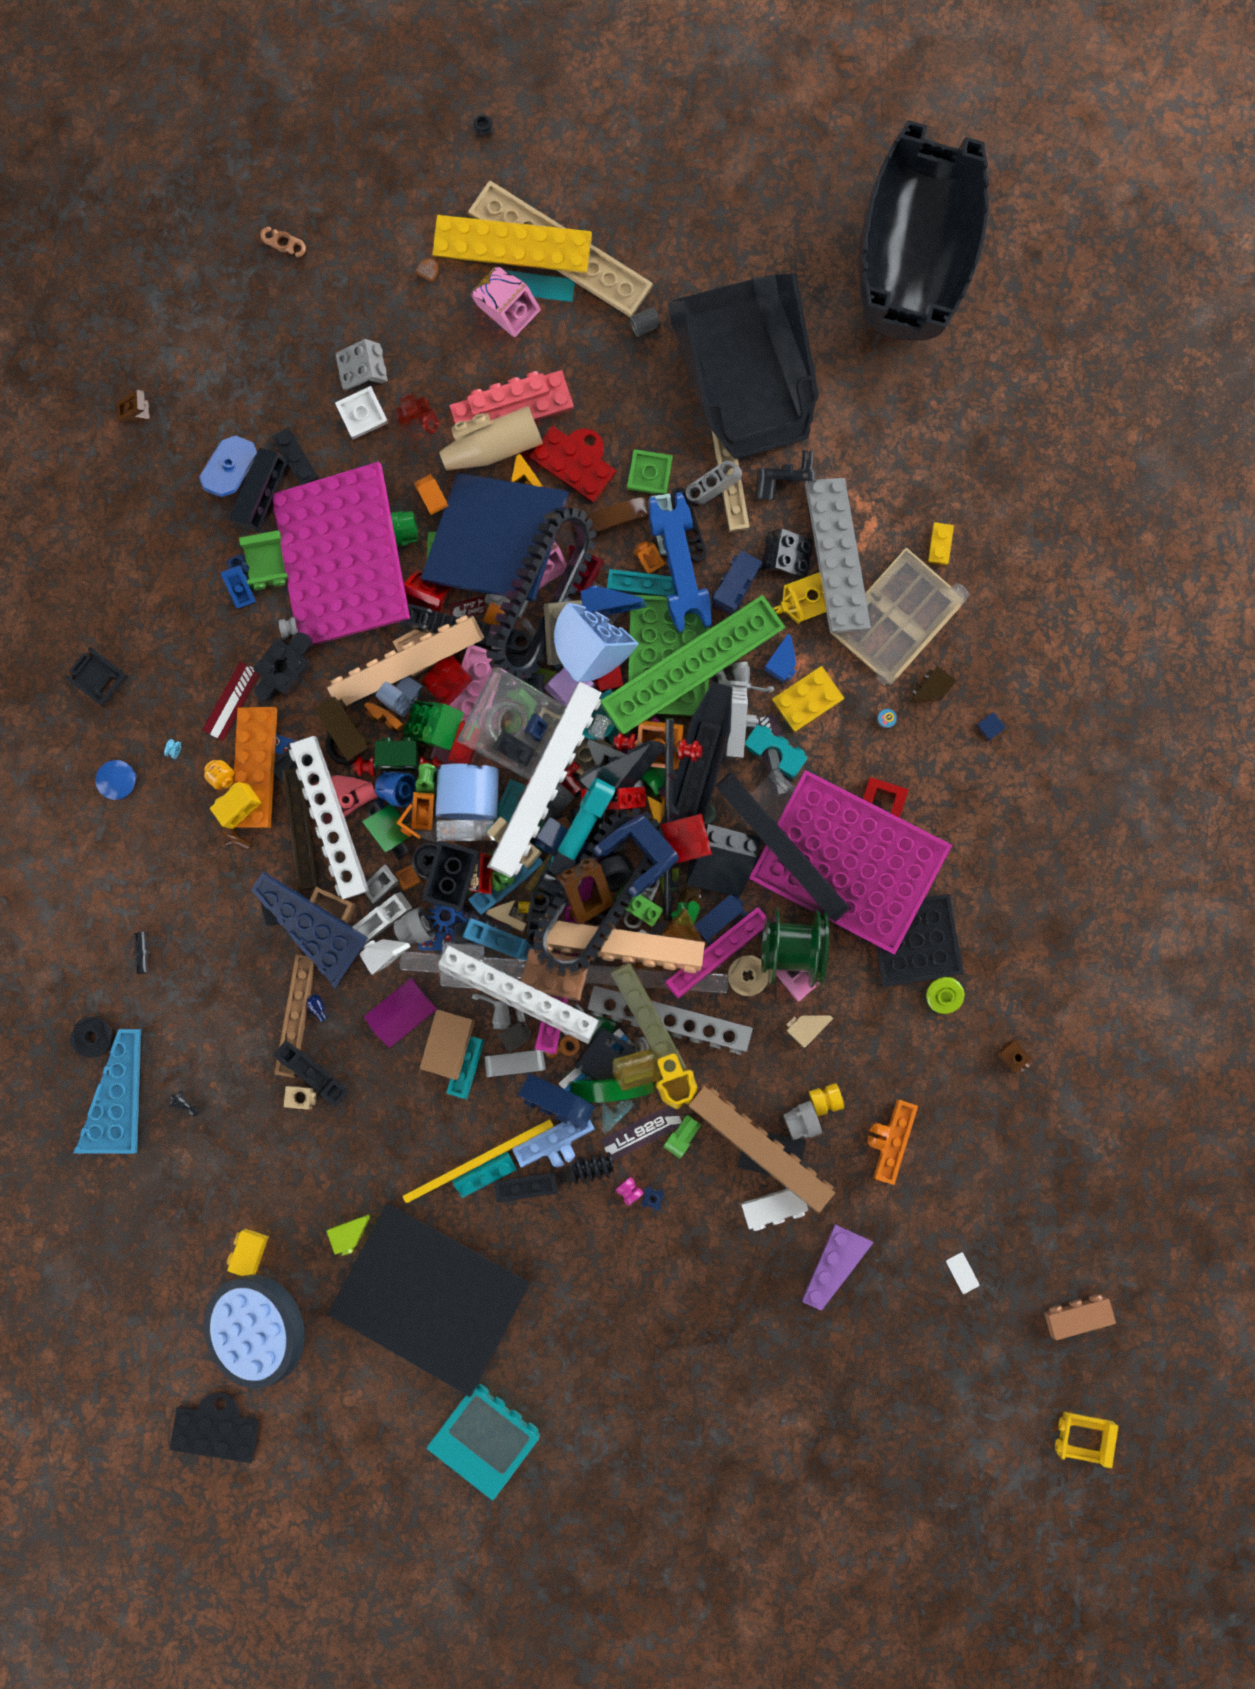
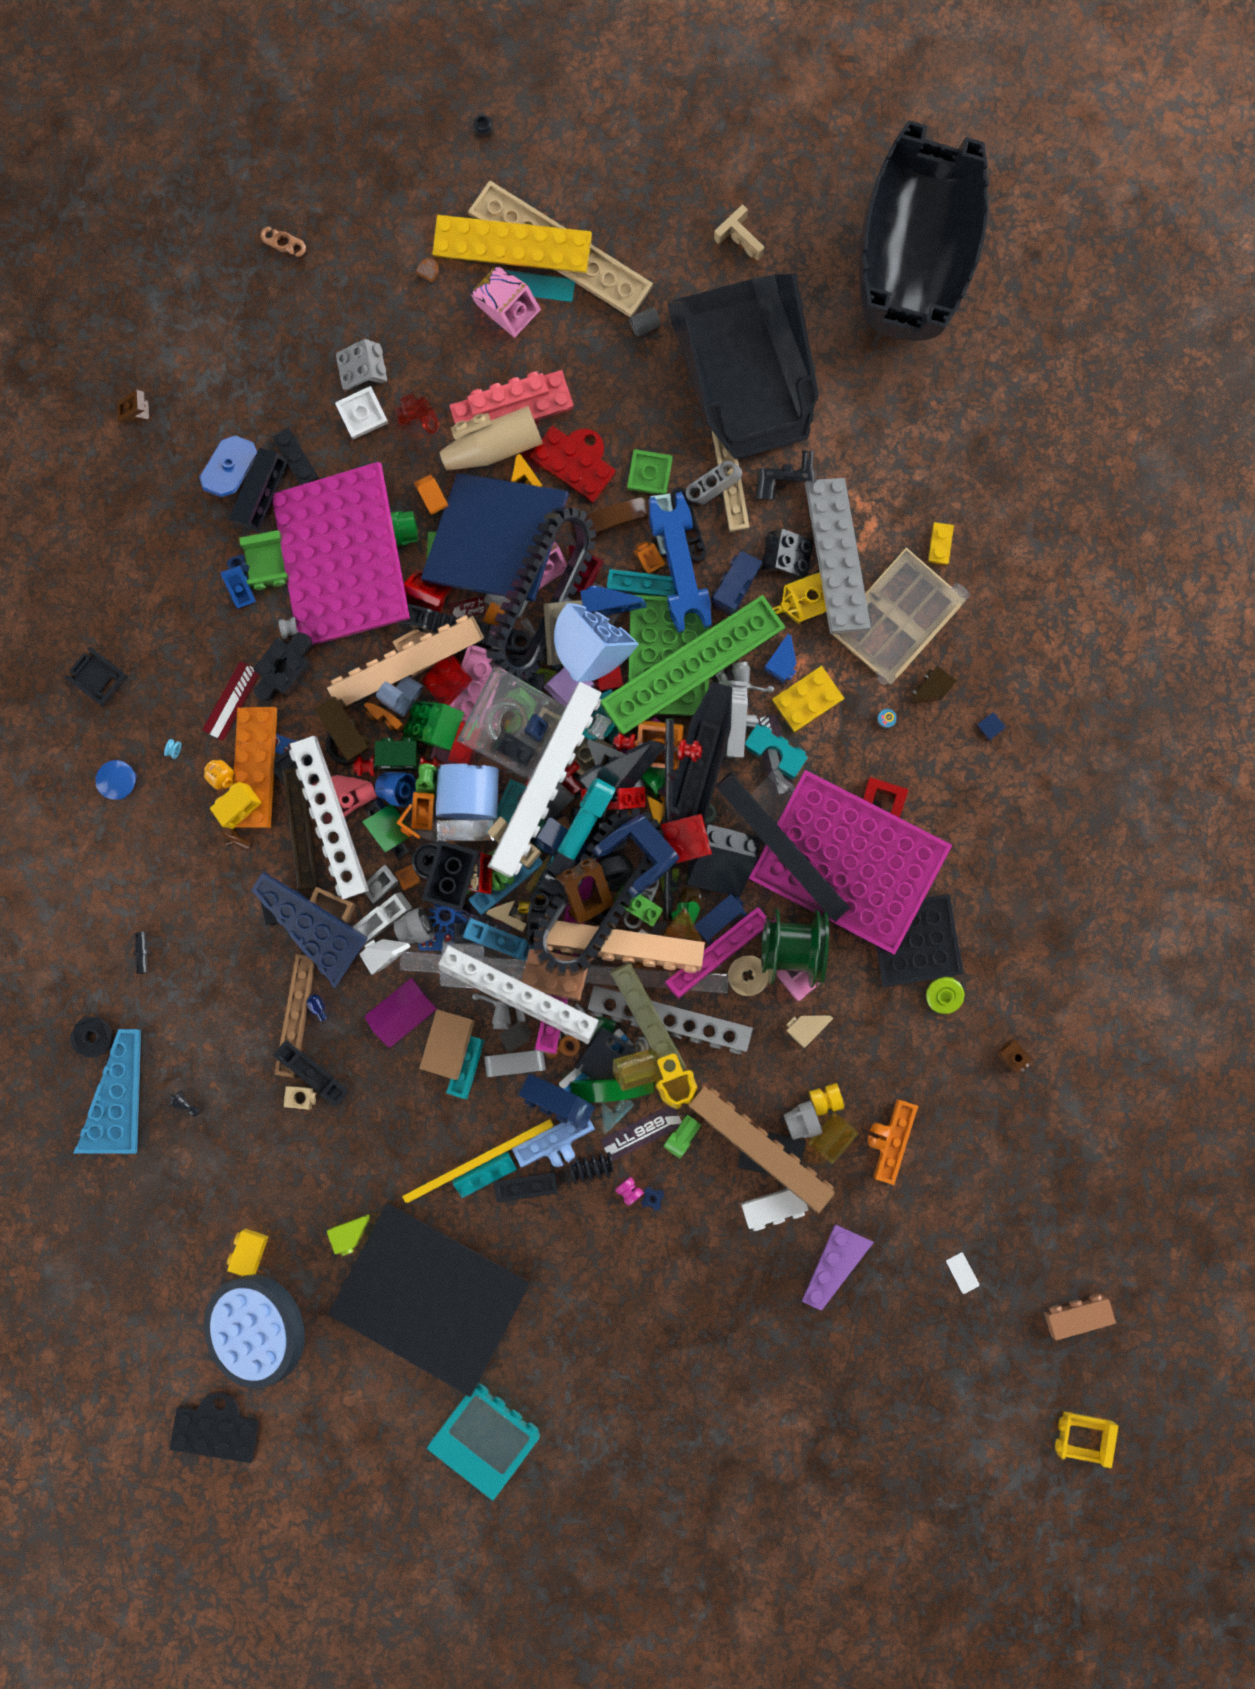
none -> tan bracket [714,204,765,260]
none -> clear yellow brick [808,1112,859,1165]

